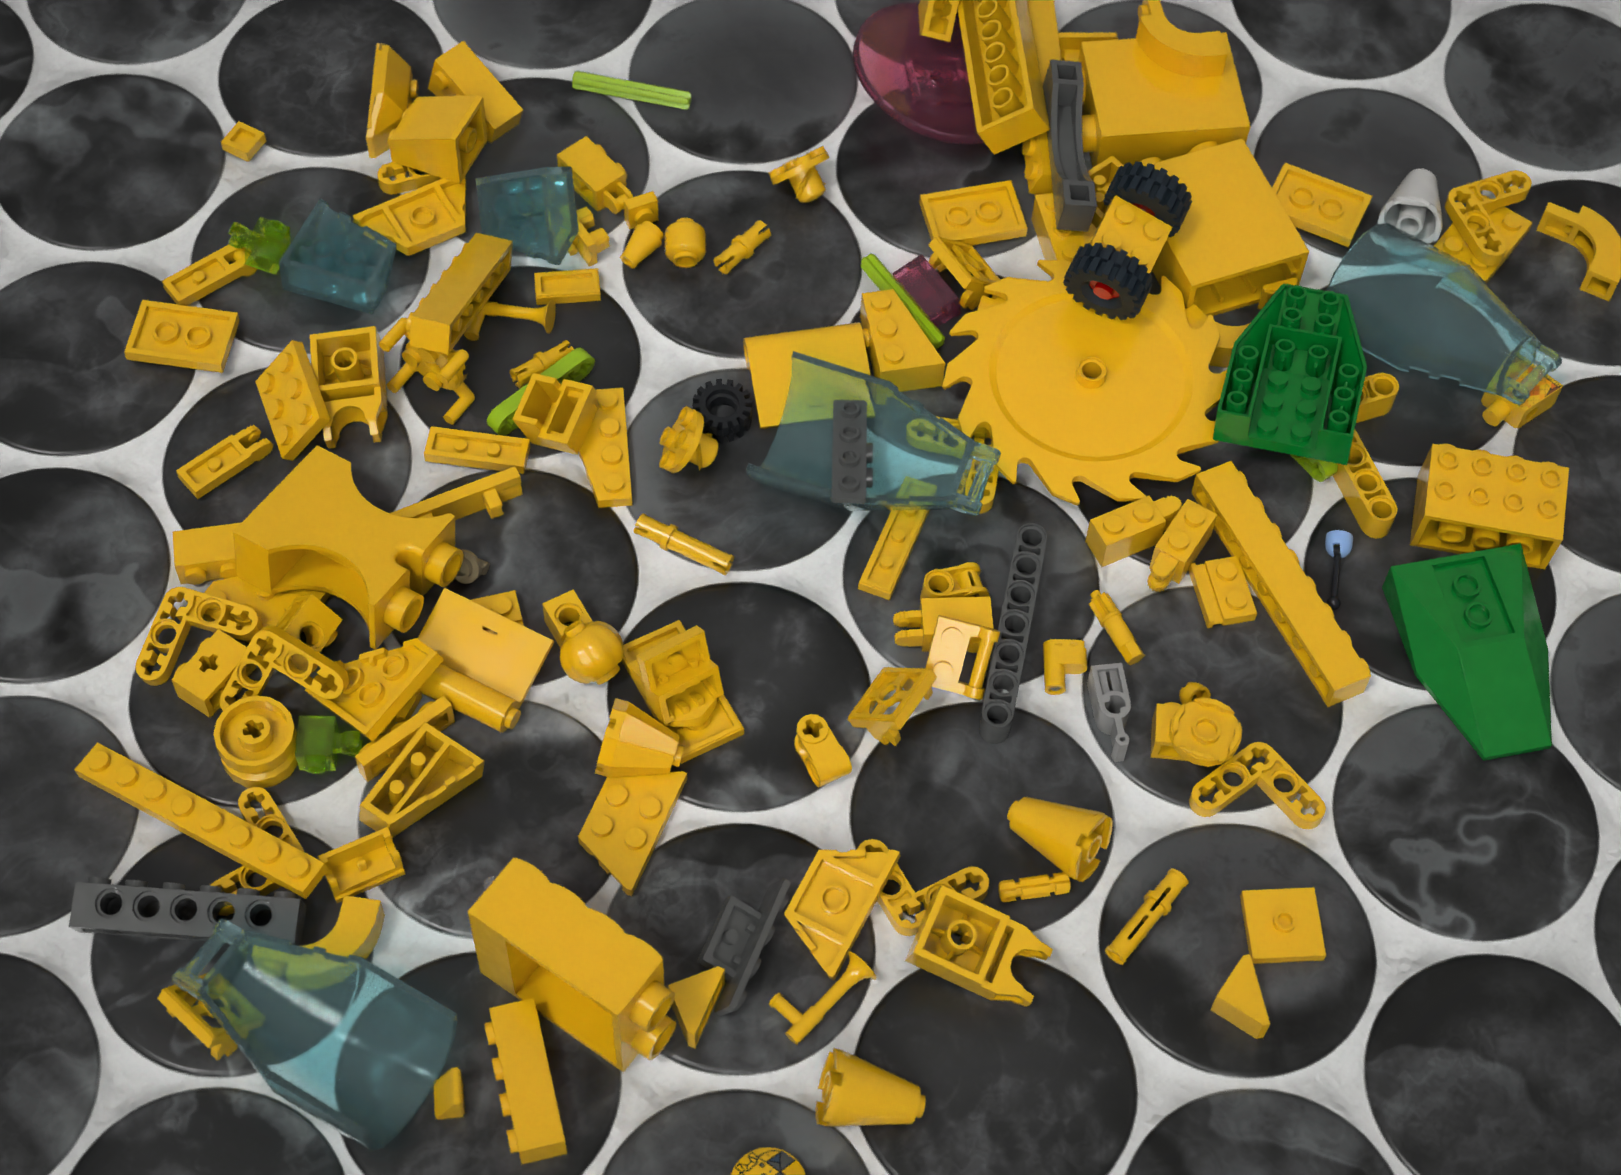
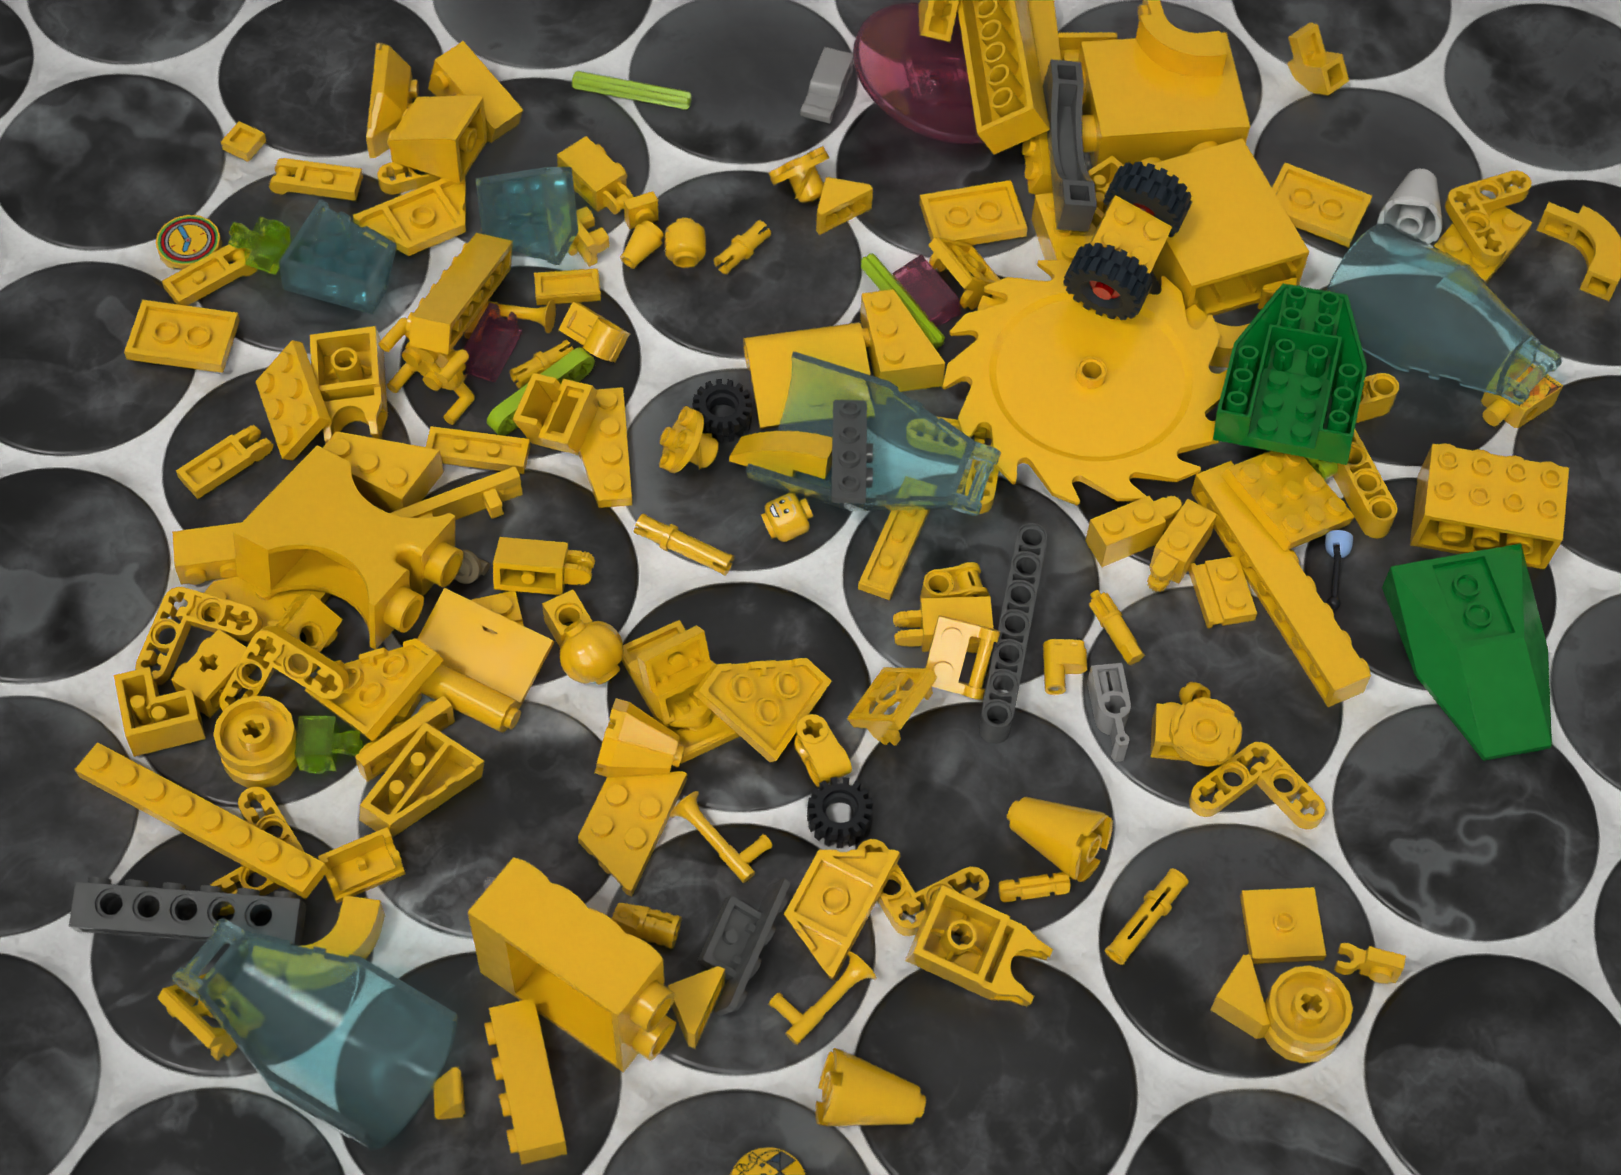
none -> yellow brick [114,667,206,757]
none -> tile [156,215,222,269]
none -> yellow plate [269,158,363,201]
none -> yellow wedge [323,431,444,513]
none -> clear pink hinge [464,302,522,383]
none -> yellow hinge [493,537,595,595]
none -> yellow plate [558,301,630,362]
none -> yellow hinge [612,902,682,949]
none -> yellow piece [670,791,773,883]
none -> yellow plate [693,658,832,763]
none -> yellow slope [729,431,832,480]
none -> yellow head [761,493,814,542]
none -> light grey piece [800,47,854,123]
none -> black tyre [807,777,873,848]
none -> yellow slope [816,177,873,235]
none -> yellow plate [1221,451,1355,551]
none -> yellow wheel [1264,966,1353,1063]
none -> yellow brick [1287,23,1349,95]
none -> yellow plate [1334,943,1406,983]

